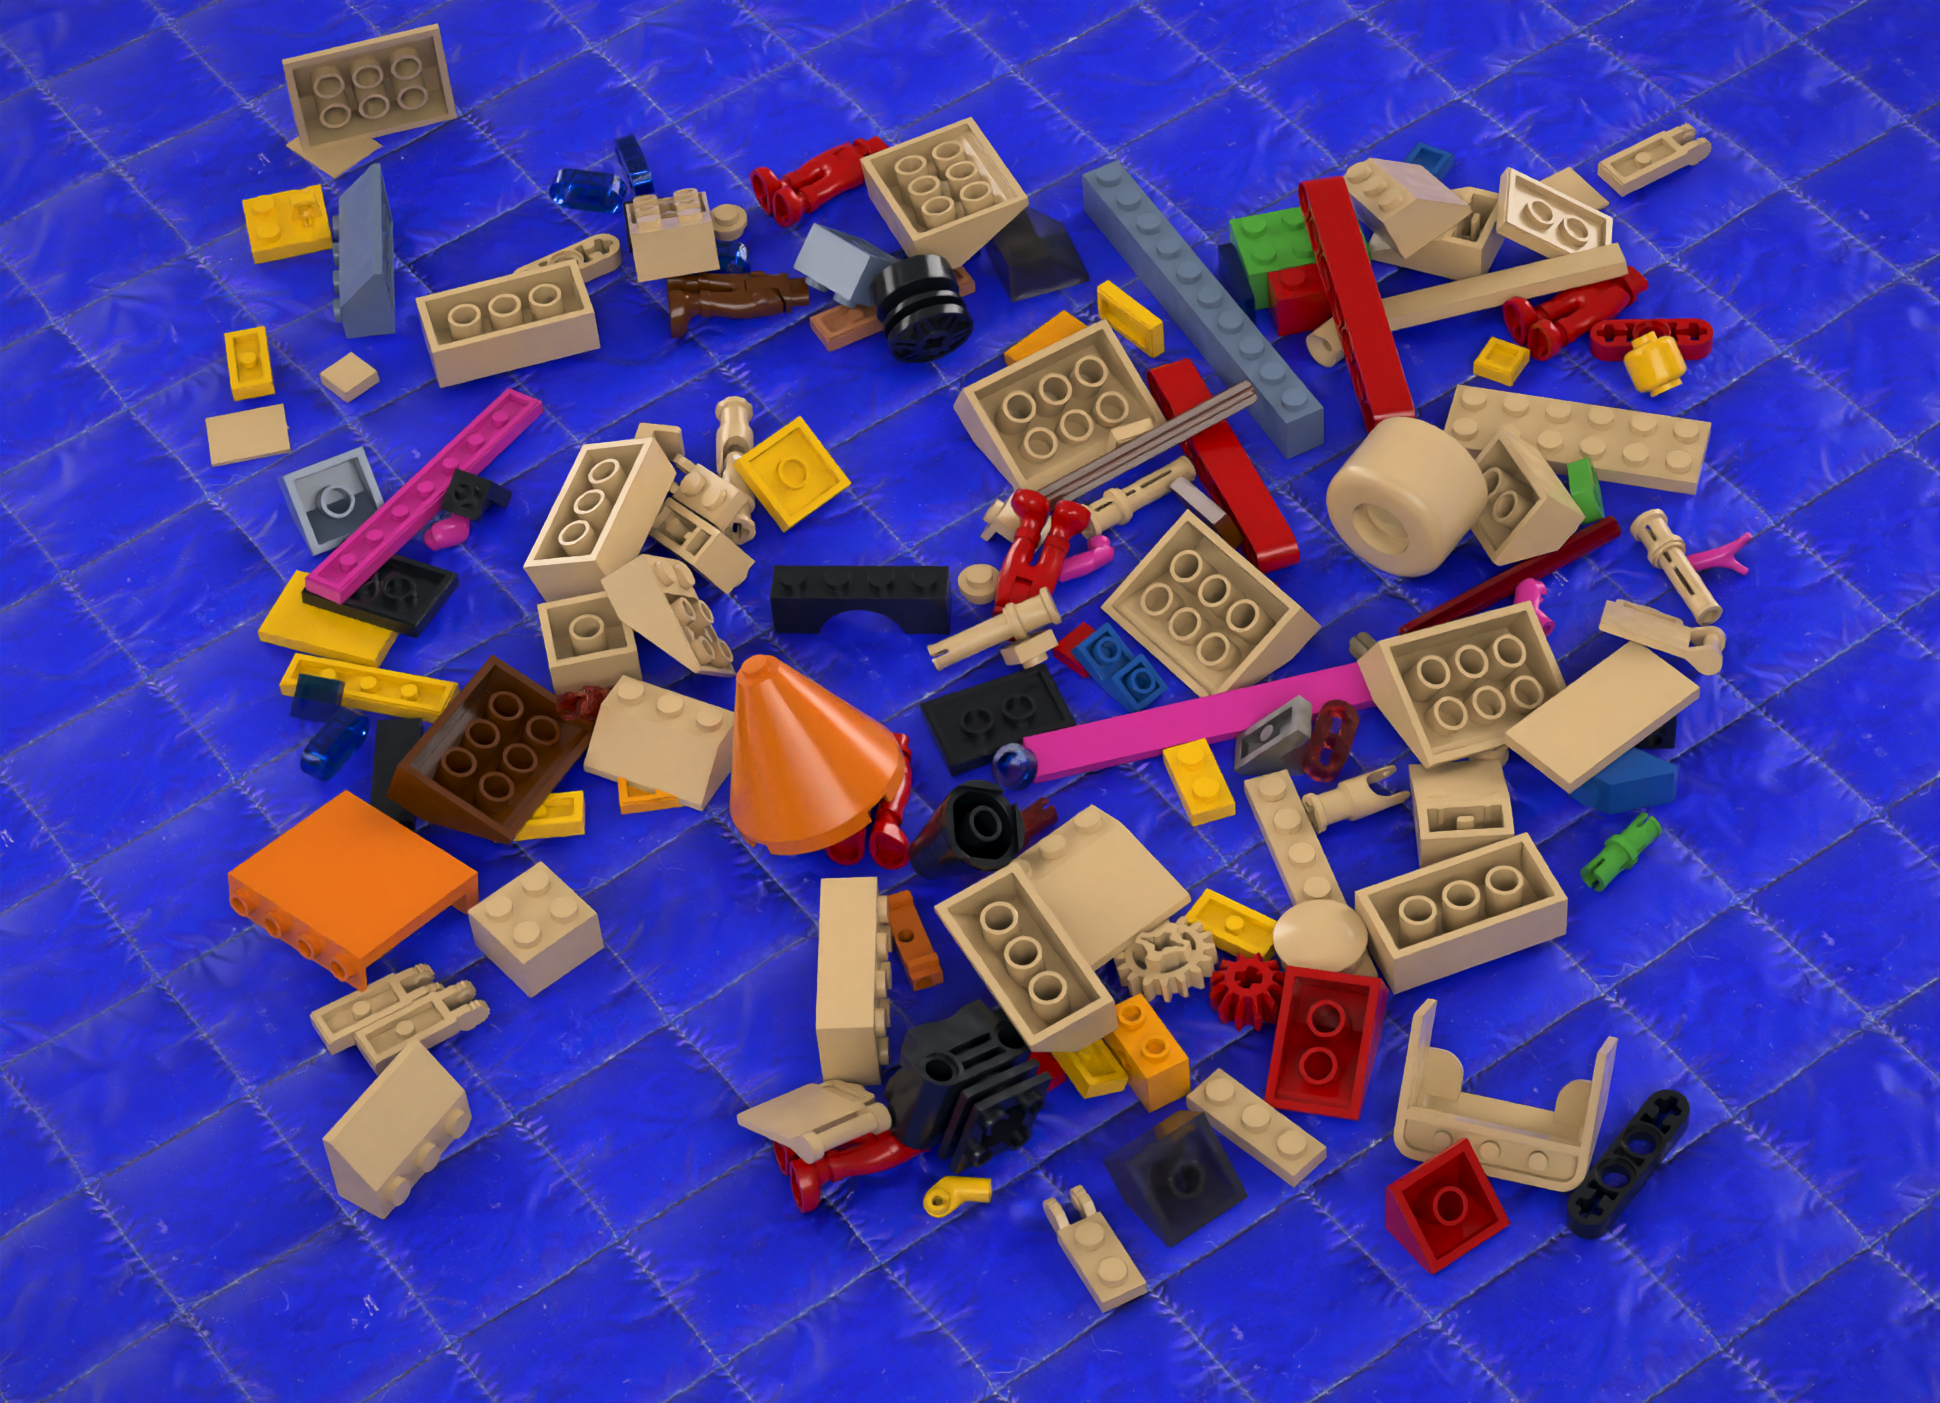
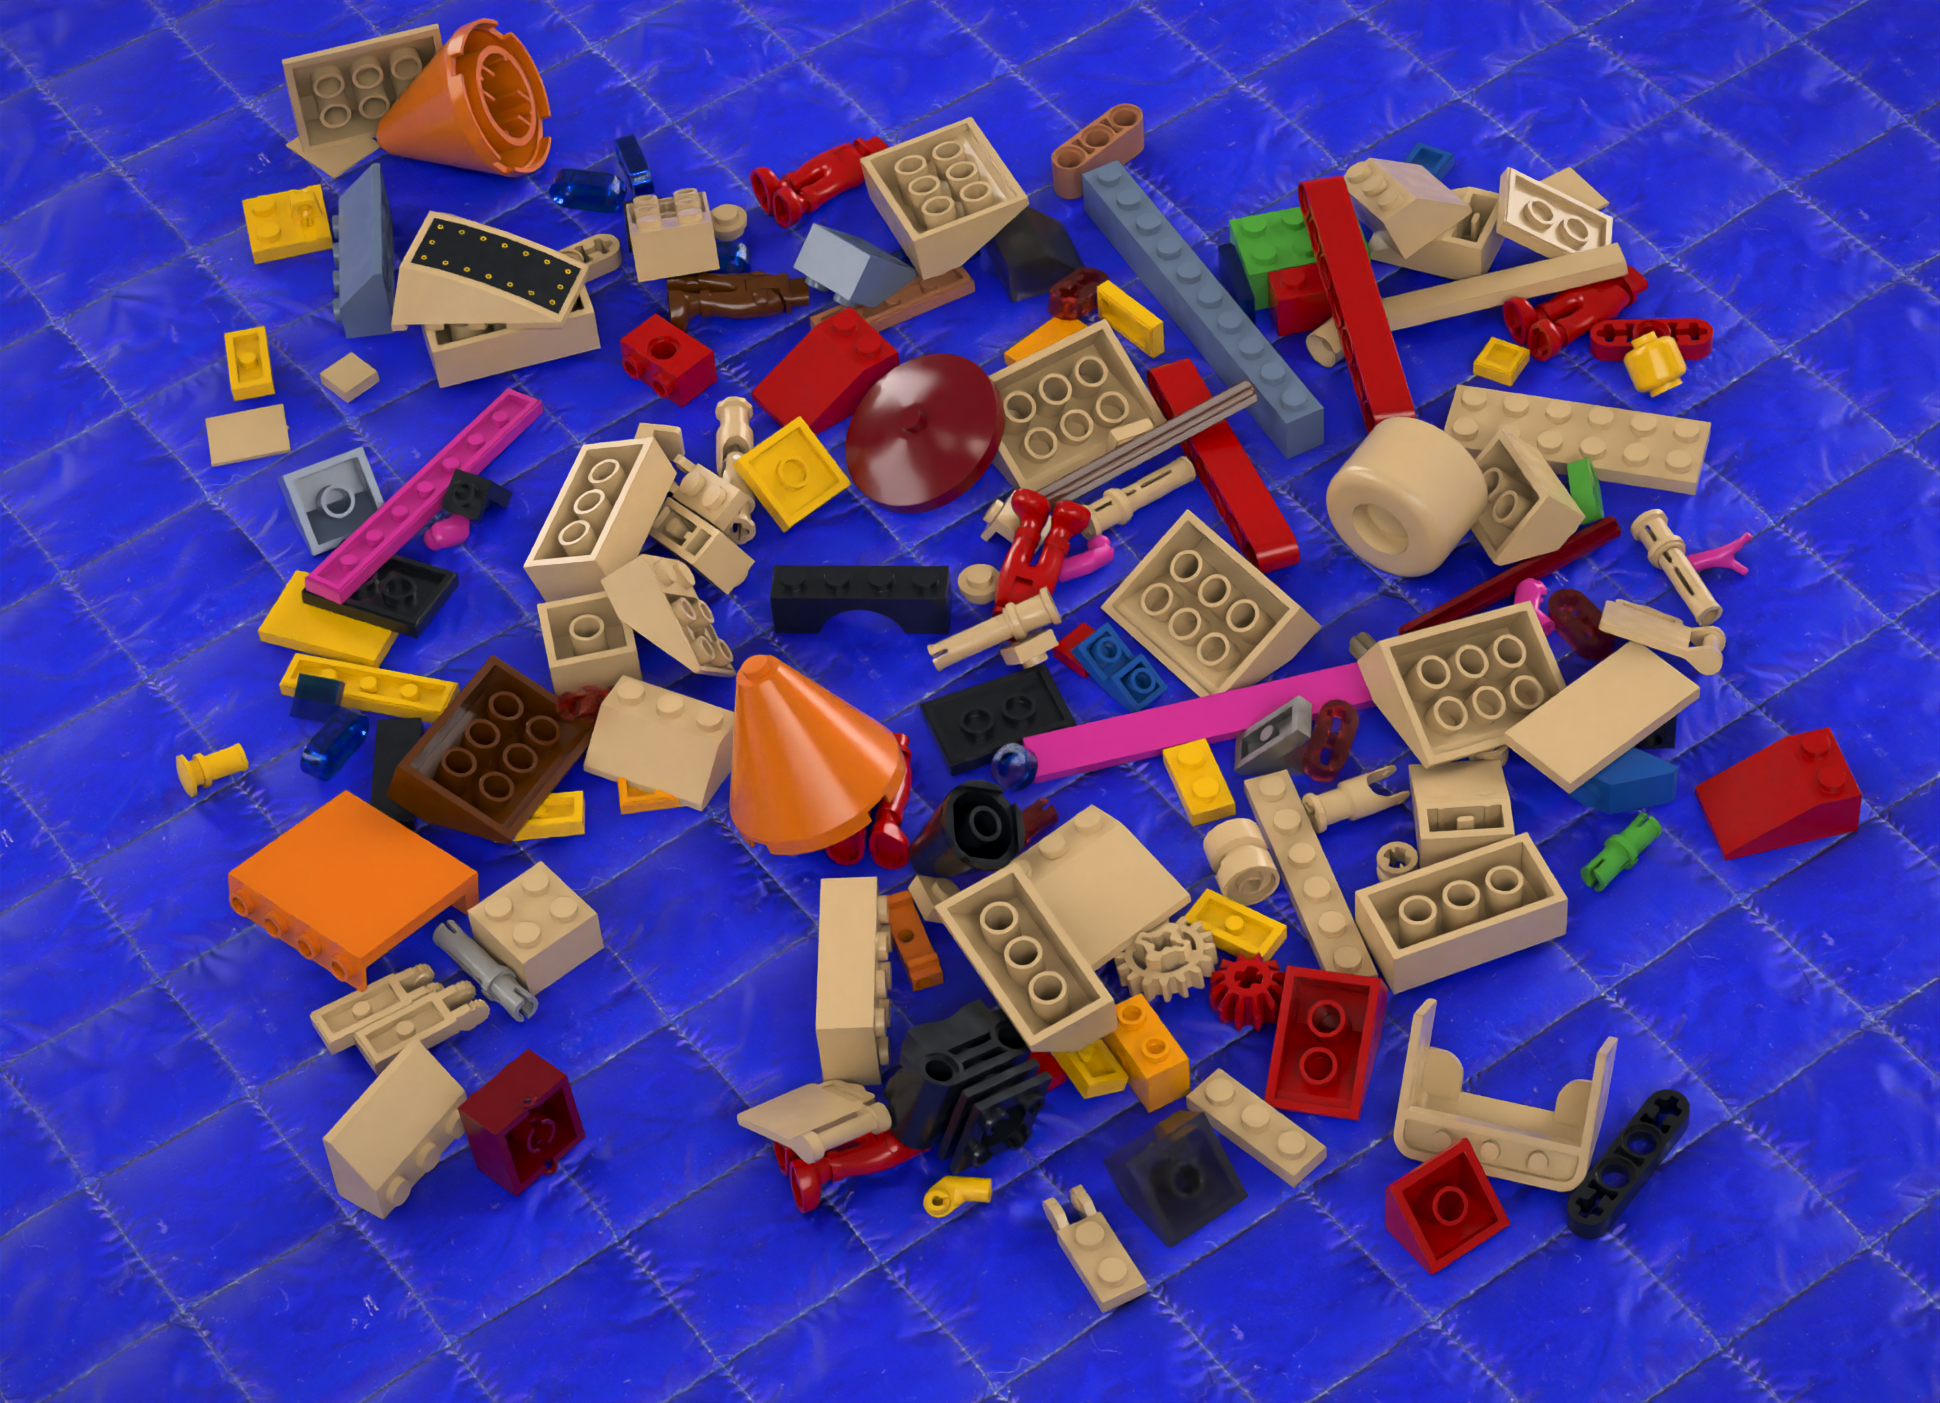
black wheel [869,254,973,363] -> none
tile [1169,476,1244,549] -> none
tan dish [1273,899,1368,974] -> none
tan hinge [1597,123,1712,197] -> none
none -> yellow pin [176,743,249,797]
none -> orange cone [376,18,552,177]
none -> wedge [391,211,591,331]
none -> light grey pin [432,920,539,1022]
none -> dark red brick [457,1049,586,1197]
none -> red brick [620,313,718,408]
none -> red slope [751,306,900,435]
none -> dark red dish [845,353,1005,514]
none -> tan plate [908,875,960,923]
none -> clear red beam [1047,267,1109,321]
none -> nougat beam [1051,103,1145,199]
none -> tan wheel [1203,818,1280,906]
none -> tan bush [1376,841,1418,882]
none -> clear red beam [1548,589,1615,660]
none -> red slope [1694,727,1862,861]

